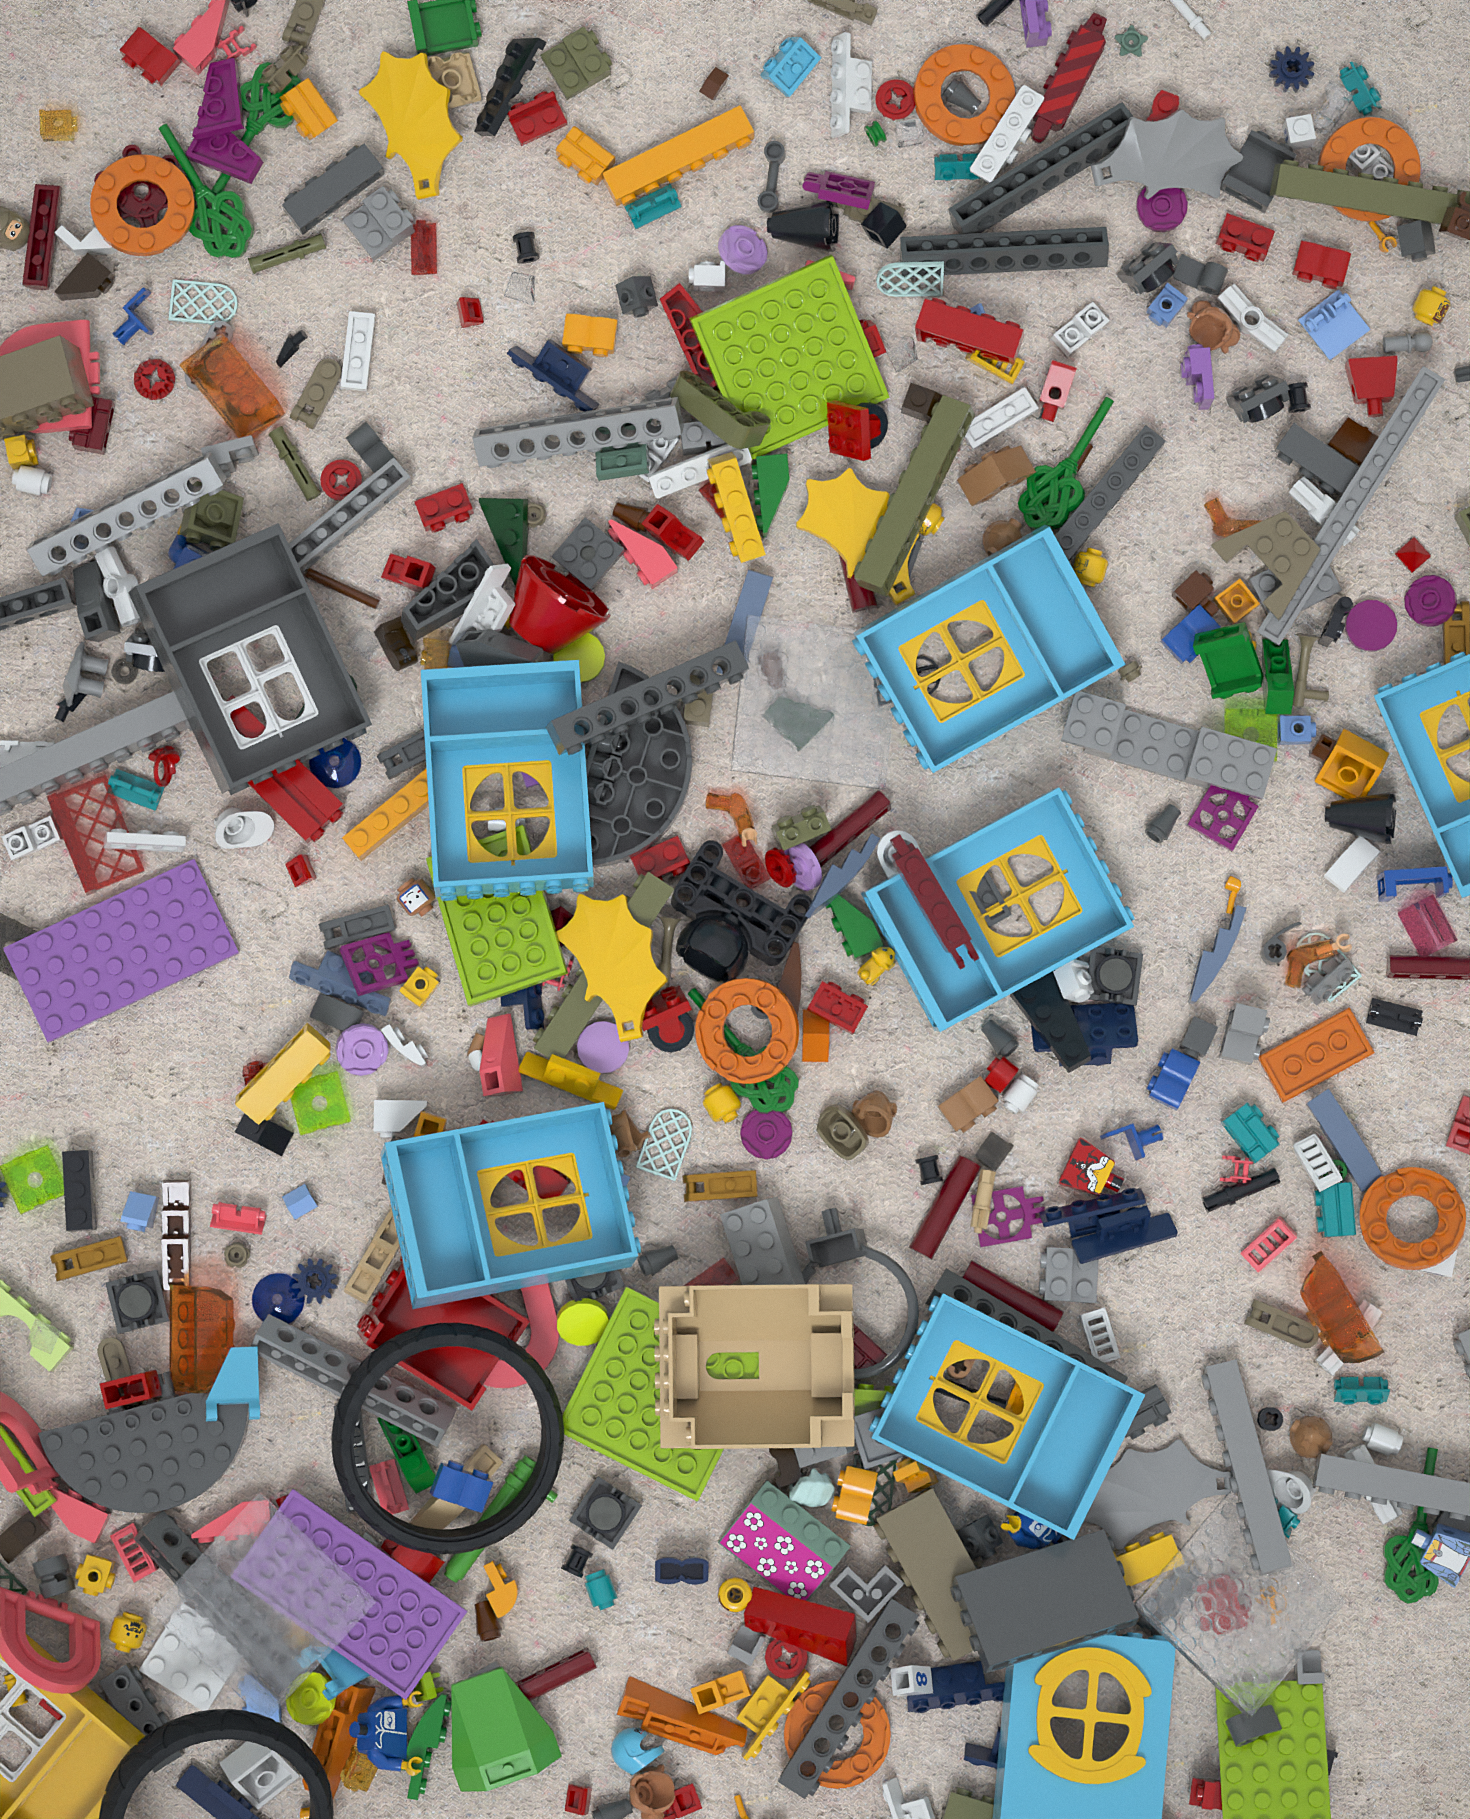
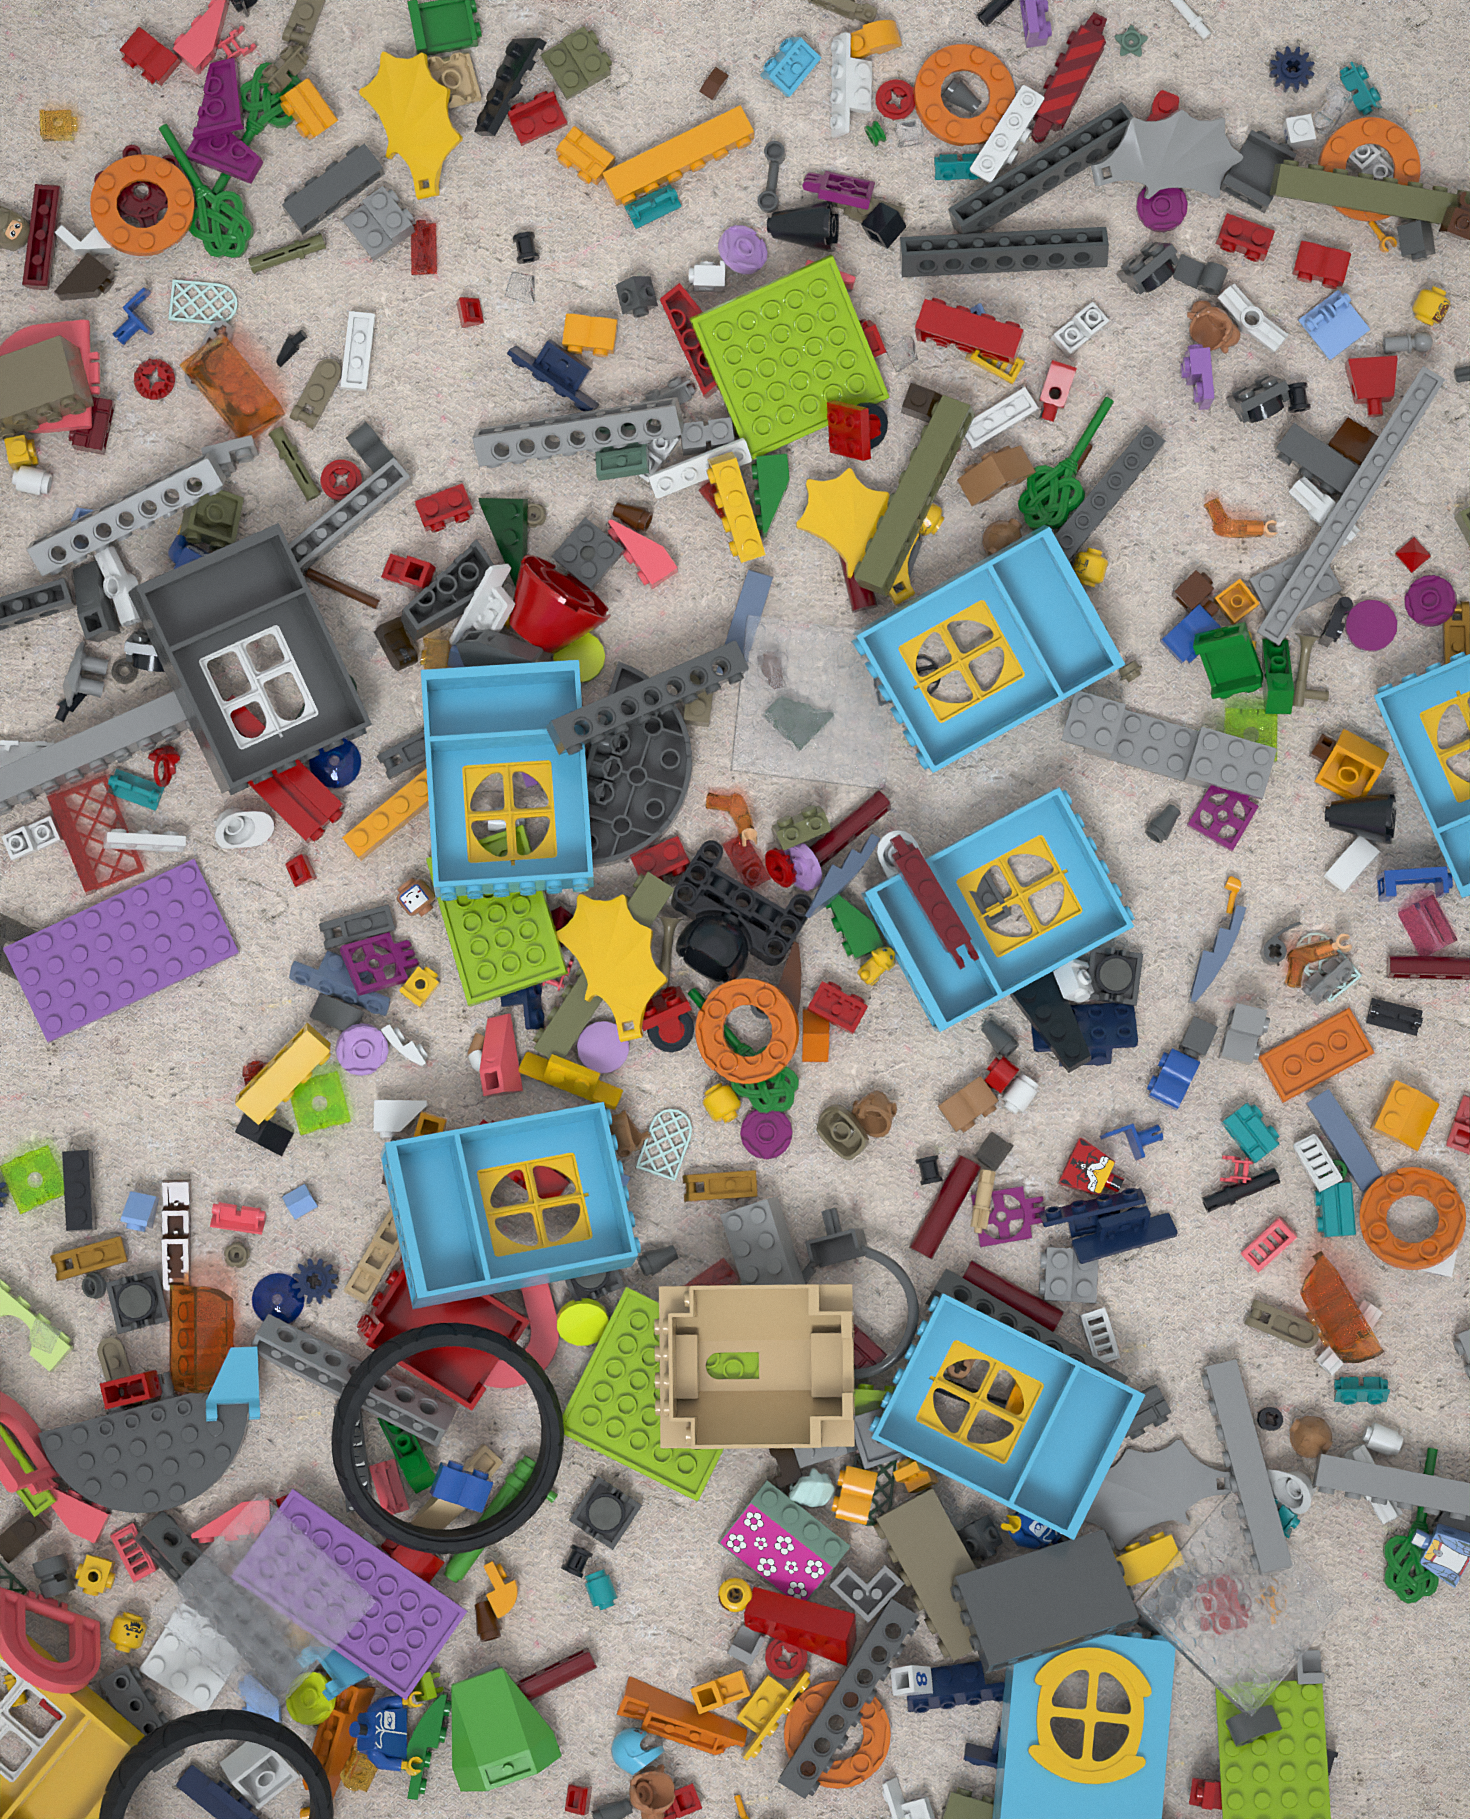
red brick [641,504,705,561] -> none
dark blue brick [655,1557,709,1585] -> none
olive beam [670,371,771,449] -> none
light aqua window [876,261,944,297] -> none
medium blue brick [1147,283,1188,328] -> none
dark tan wing [1211,511,1321,621] -> none
medium blue brick [1277,715,1316,745] -> none
none -> dark grey plate [82,1272,106,1299]
none -> light orange brick [850,20,903,59]
none -> light orange slope [1370,1080,1440,1152]

